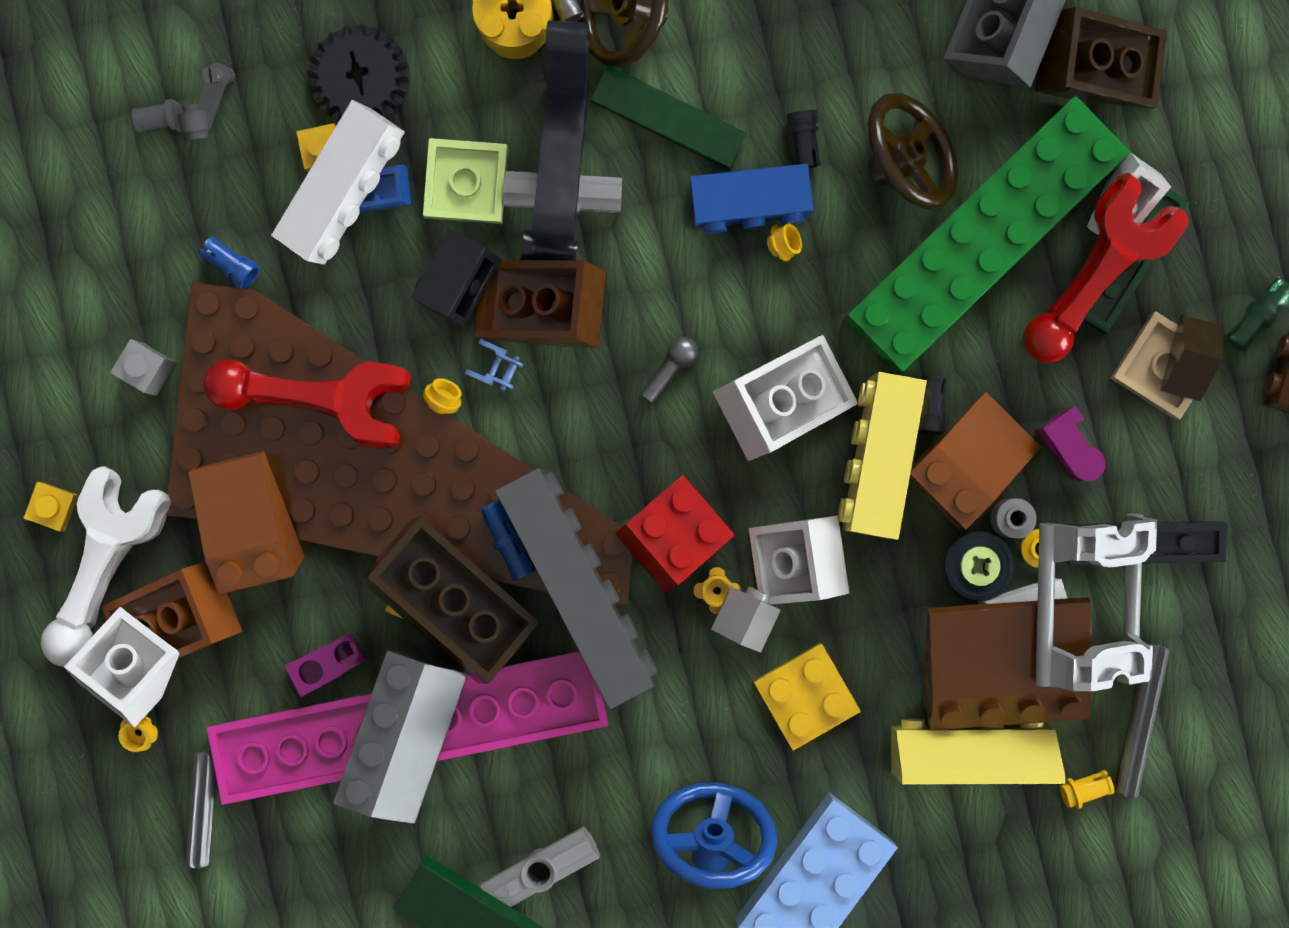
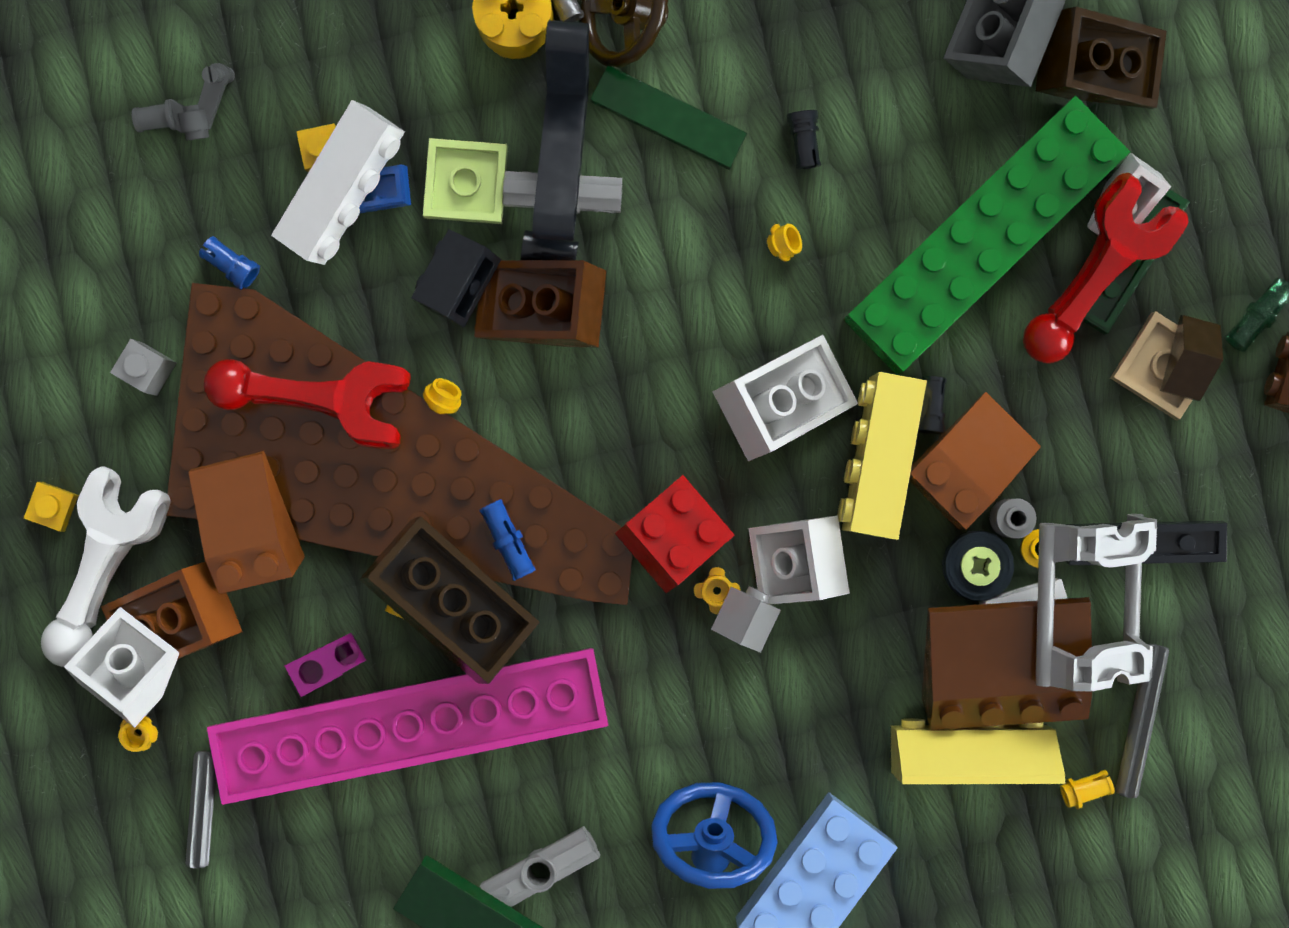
black gear [307,24,410,122] -> none
dark grey slope [333,647,468,824] -> none
medium blue piece [464,339,524,391] -> none
dark grey brick [496,468,657,709] -> none
flat silver bar [641,337,699,403] -> none
blue brick [689,164,813,234] -> none
yellow plate [753,642,861,751] -> none
dark brown piece [867,93,959,209] -> none
magenta leg [1036,406,1105,482] -> none

